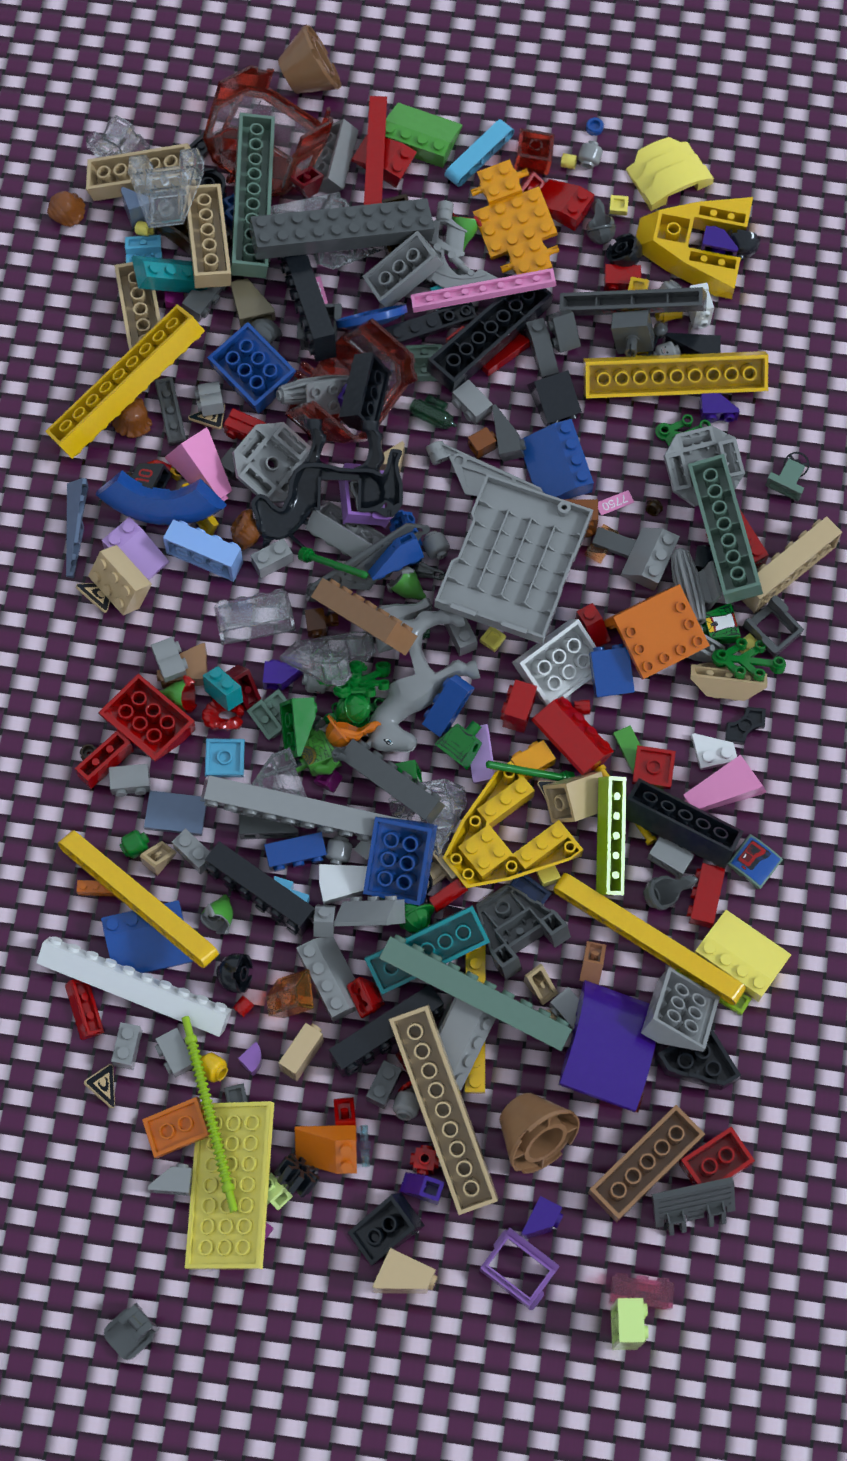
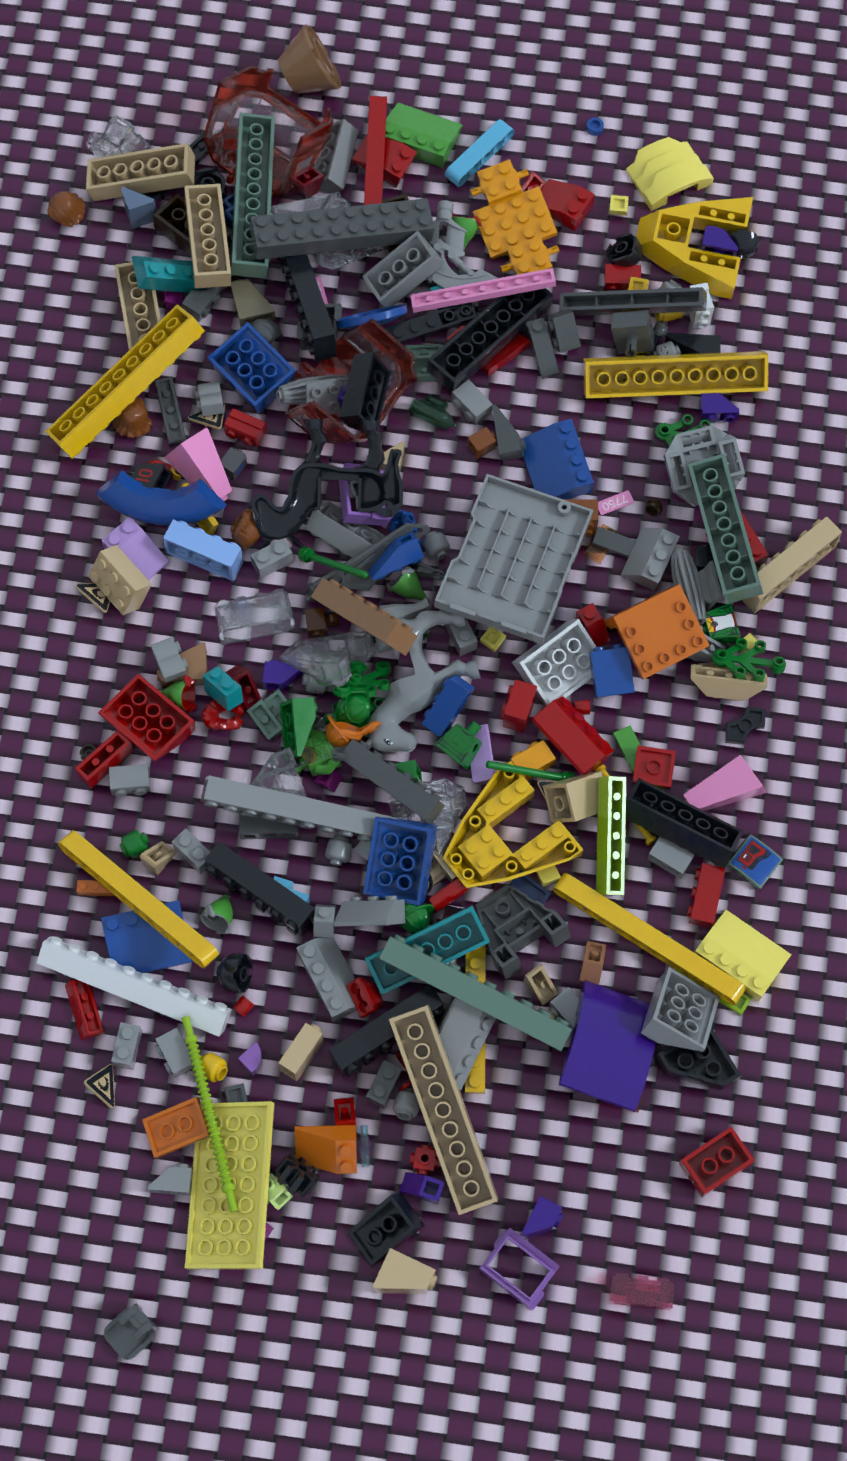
sand blue wedge [66,478,89,578] -> none
medium azure slope [125,235,162,263] -> none
clear wedge [128,148,204,228] -> none
light yellow hose [135,221,154,236] -> none
sand blue tile [144,791,207,836] -> none
medium azure tile [205,739,245,777] -> none
light grey piece [232,422,311,503] -> none
blue brick [264,832,327,872] -> none
clear orange slope [266,969,314,1018] -> none
white piece [319,864,367,905] -> none
light grey wing [426,441,543,497] -> none
medium nougat cone [500,1093,580,1174] -> none
clear red brick [514,128,555,175] -> none
black slope [527,370,582,425] -> none
light yellow hose [561,153,577,170] -> none
light grey head [578,141,603,169] -> none
dark grey piece [586,198,616,244] -> none
medium nougat brick [588,1105,705,1223] -> none
yellowish green brick [611,1298,649,1350] -> none
dark grey piece [643,875,698,910] -> none
dark grey hinge [652,1177,736,1236] -> none
white wing [691,733,737,770] -> none
dark grey piece [742,595,804,659] -> none
sand green piece [765,452,810,501] -> none

